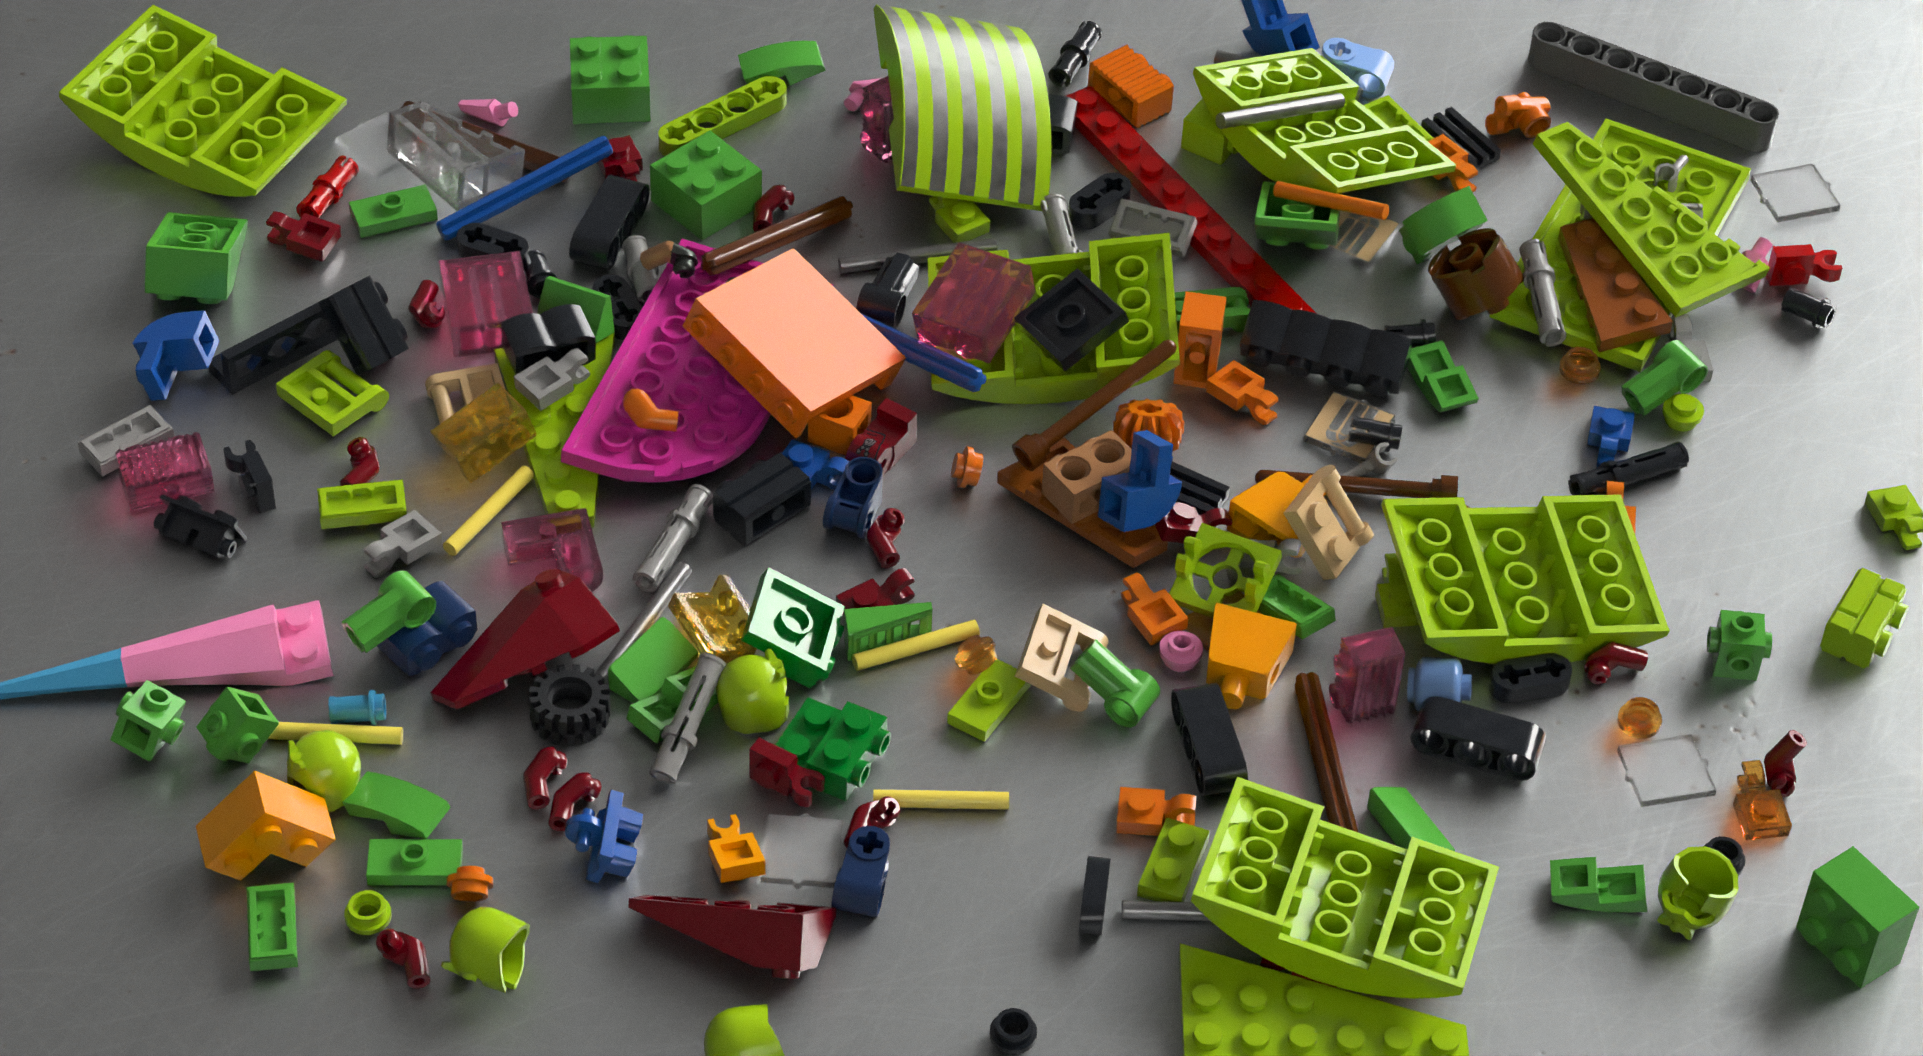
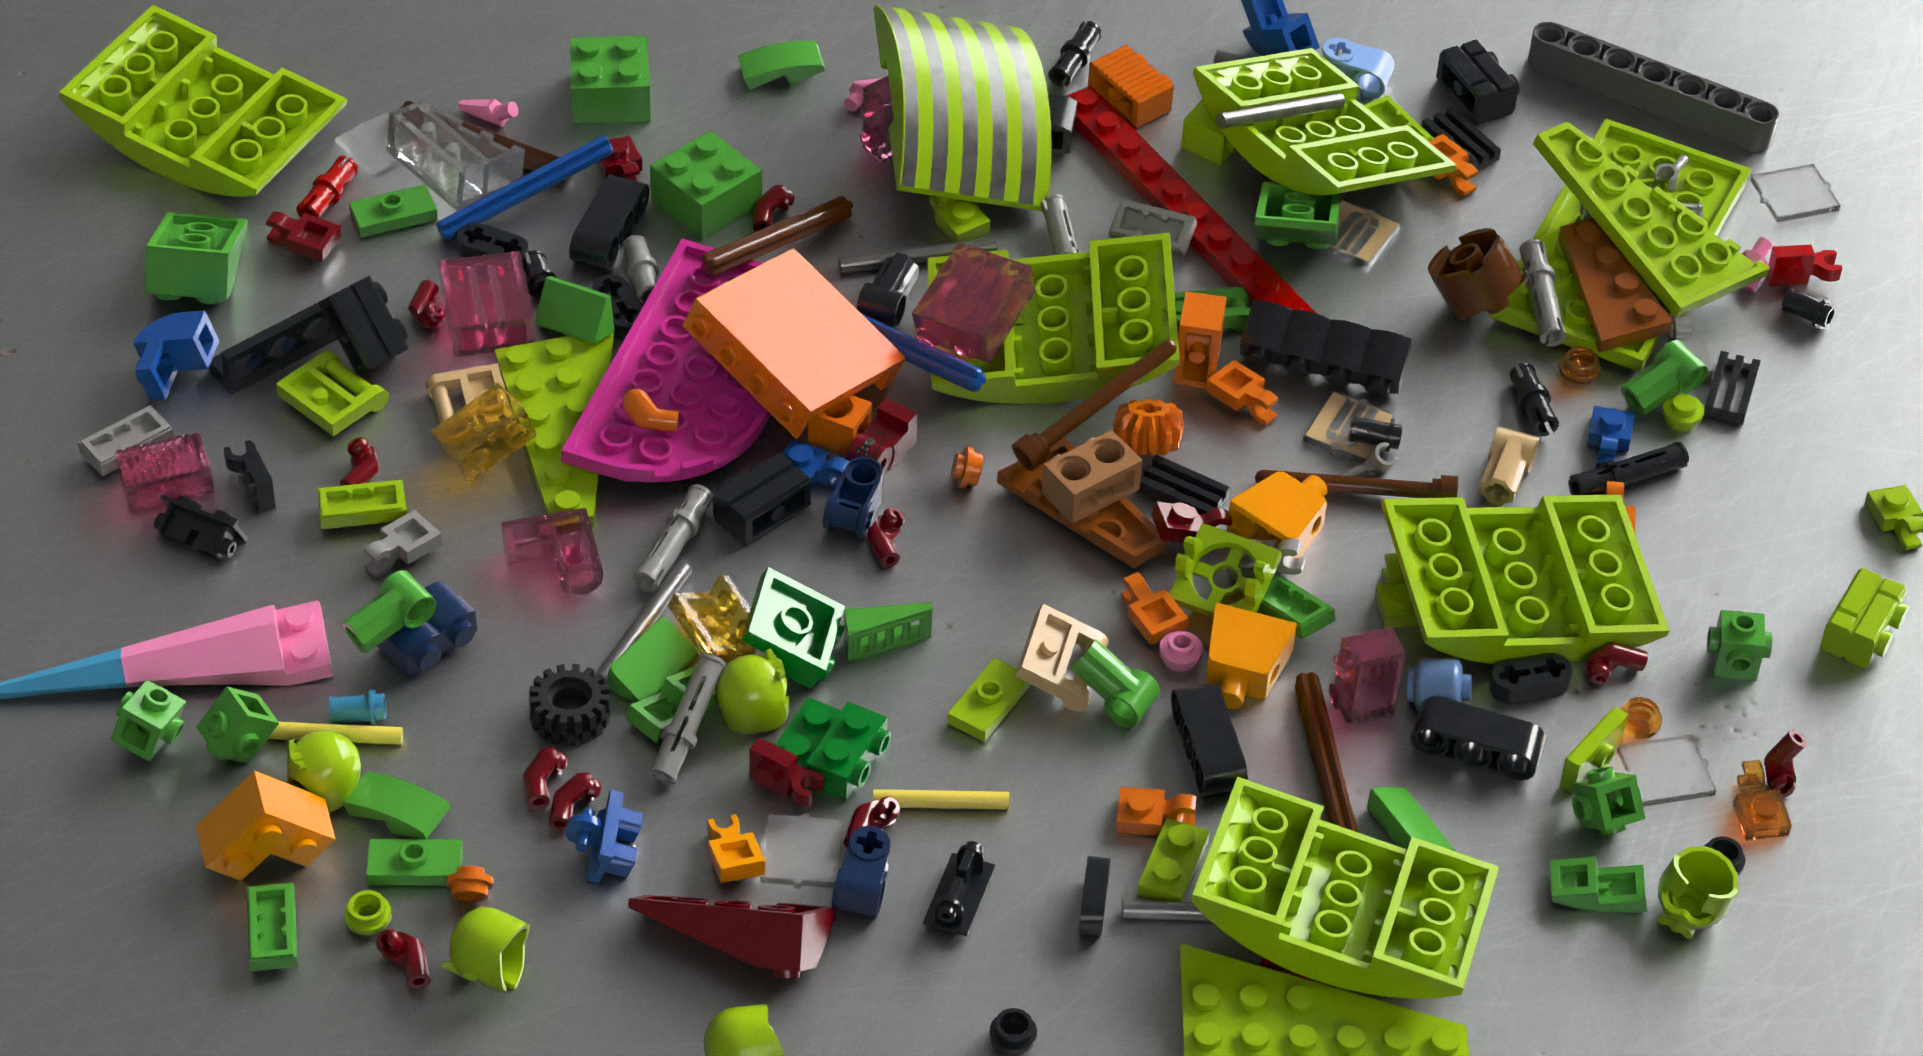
dark red wedge [430,568,620,710] -> none
light yellow bar [443,465,534,556] -> none
black brick [501,304,596,375] -> none
light grey plate [514,348,590,411] -> none
arm [640,241,698,278] -> none
lime beam [658,76,787,156] -> none
dark red plate [836,568,915,616] -> none
light yellow bar [852,619,980,671] -> none
clear orange plate [955,635,998,675] -> none
black plate [1014,268,1129,371] -> none
black beam [1068,173,1131,229] -> none
blue brick [1098,430,1182,532] -> none
orange bar [1273,181,1389,220] -> none
tan plate [1284,465,1374,580] -> none
black pin [1384,319,1436,348] -> none
bright green brick [1399,186,1488,265] -> none
bright green slope [1407,340,1479,412] -> none
orange plate [1485,92,1551,138] -> none
bright green brick [1796,846,1919,989] -> none
none -> black hinge [923,841,996,937]
none -> black brick [1436,39,1520,125]
none -> tan piece [1479,426,1539,506]
none -> black pin [1509,362,1559,436]
none -> lime plate [1560,706,1628,795]
none -> bright green brick [1572,767,1646,835]
none -> black tile [1704,351,1761,425]

